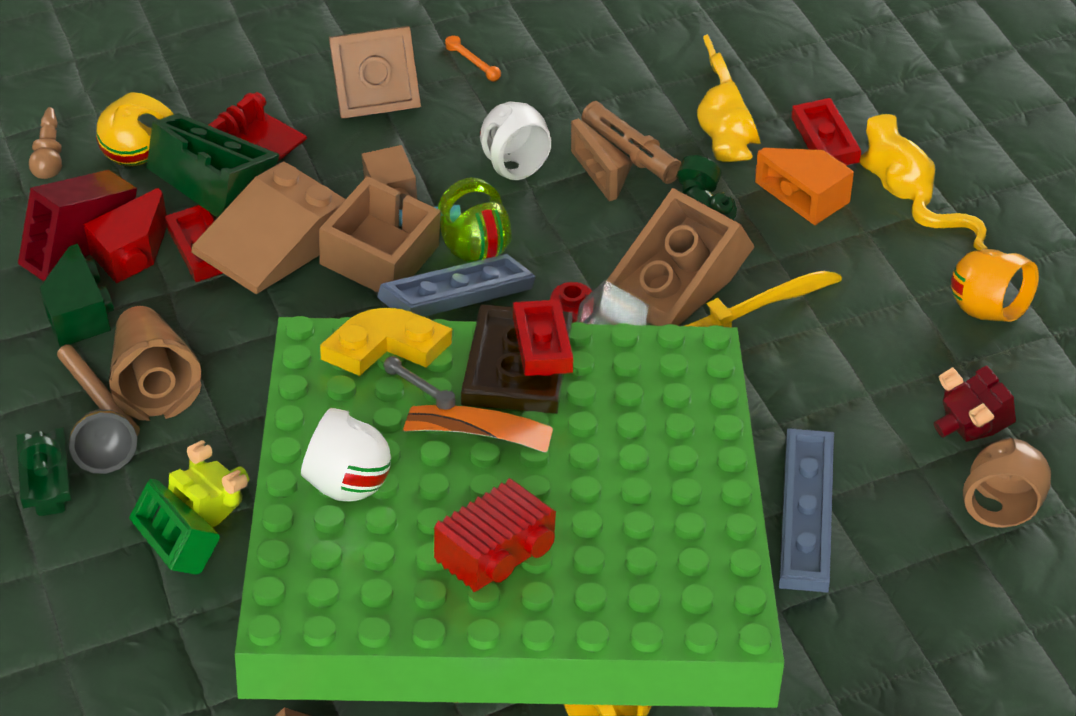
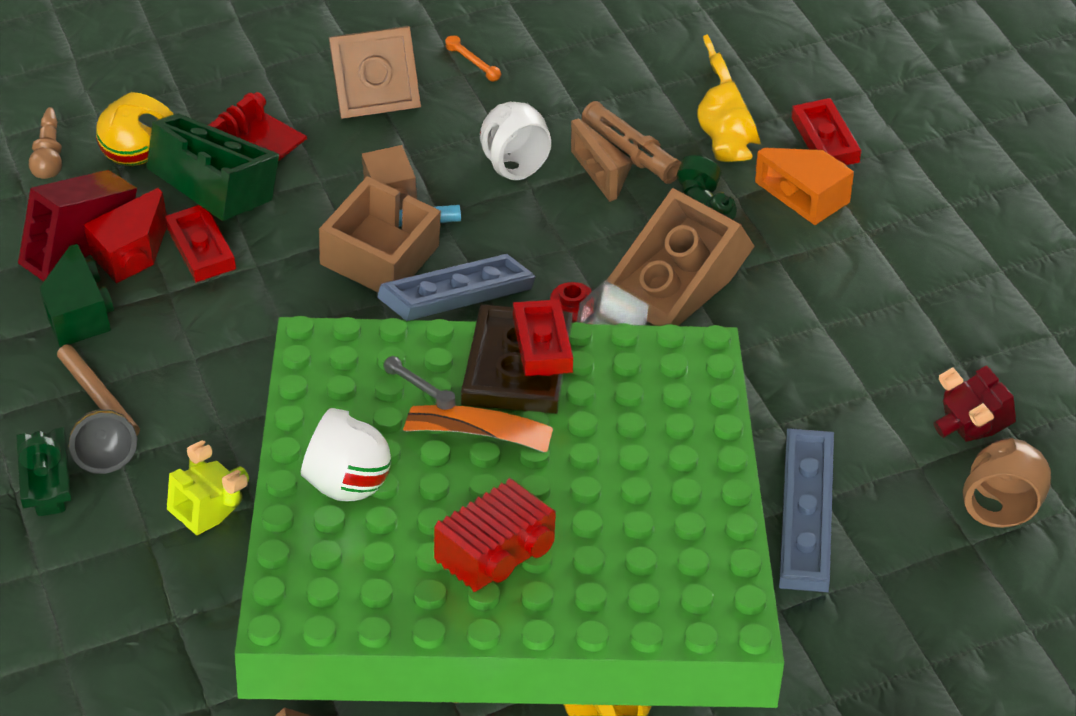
medium nougat cone [109,306,202,421] -> none
green slope [129,478,220,575] -> none
medium nougat slope [191,161,346,294] -> none
yellow plate [320,308,452,376] -> none
clear neon green helmet [438,177,512,263] -> none
yellow sword [685,271,842,327] -> none
yellow animal [860,114,987,250] -> none
light orange helmet [951,249,1039,322] -> none

